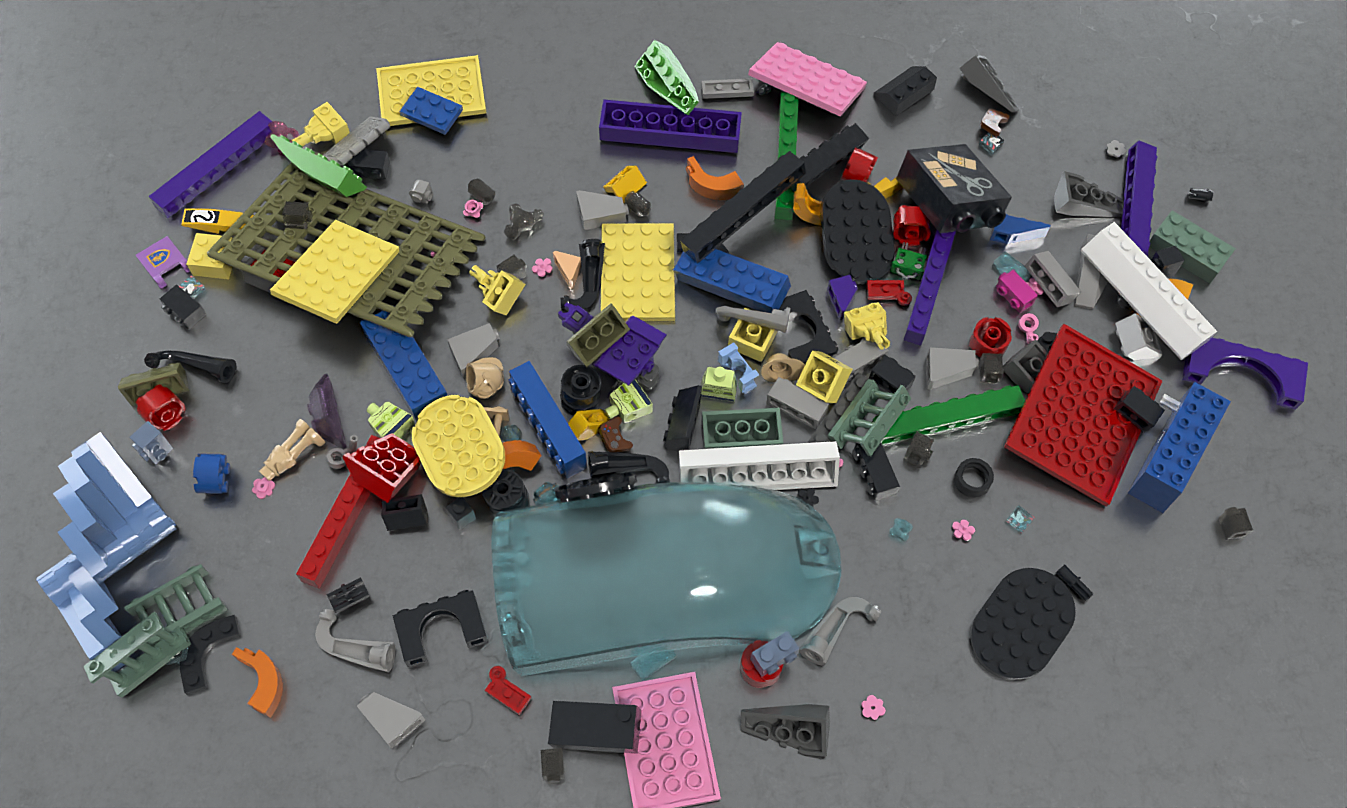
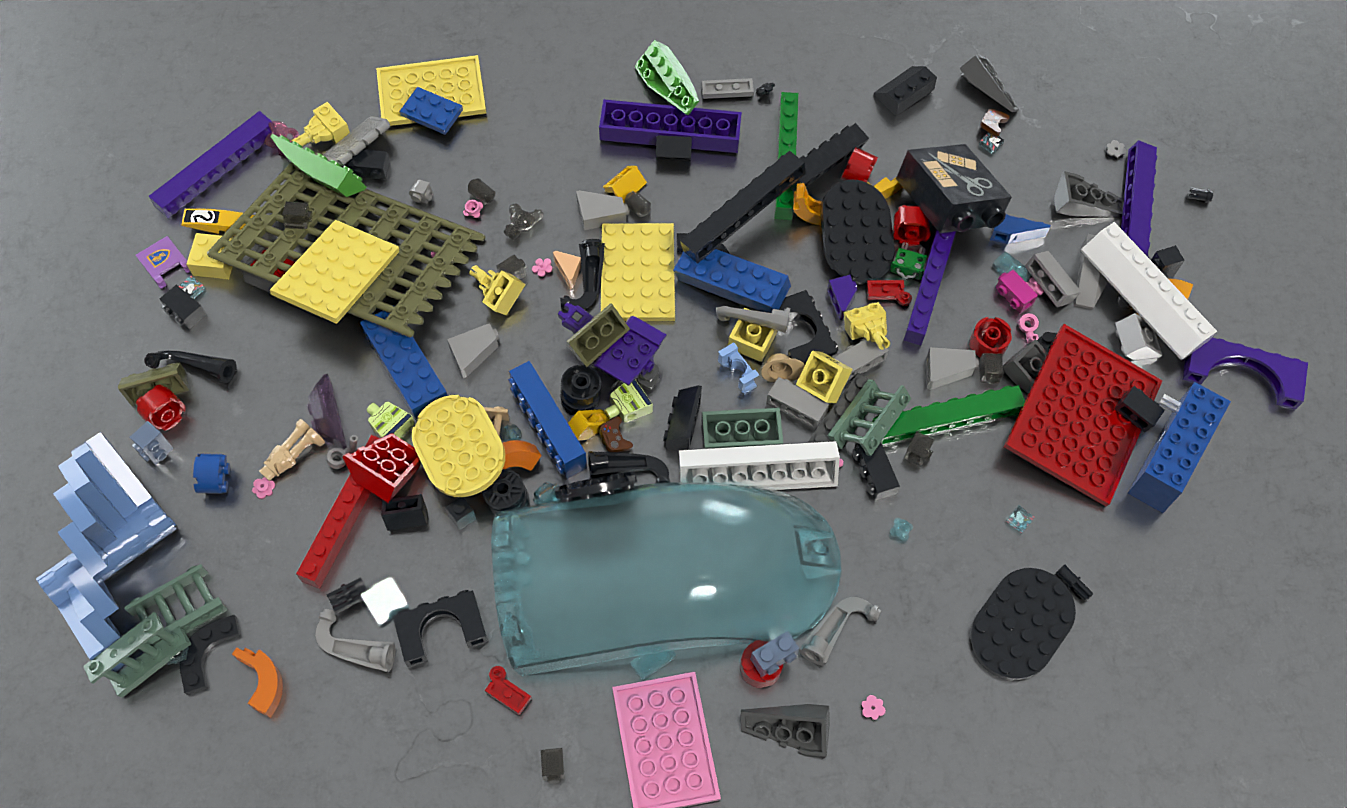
light grey slope [357,692,425,749] -> none
tan helmet [465,357,504,399] -> none
black brick [548,701,642,754] -> none
orange arch [686,156,744,200] -> none
yellowish green torso [701,367,737,402] -> none
bright pink plate [748,42,867,117] -> none
black plant [797,488,819,510] -> none
black brick [869,355,916,394] -> none
bright pink plant [952,520,975,541] -> none
black tyre [954,458,994,497] -> none
sand green brick [1149,210,1236,284] -> none
clear smoke brick [1219,507,1253,540] -> none
none -> clear light blue piece [361,576,409,626]
none -> black panel [656,135,692,161]

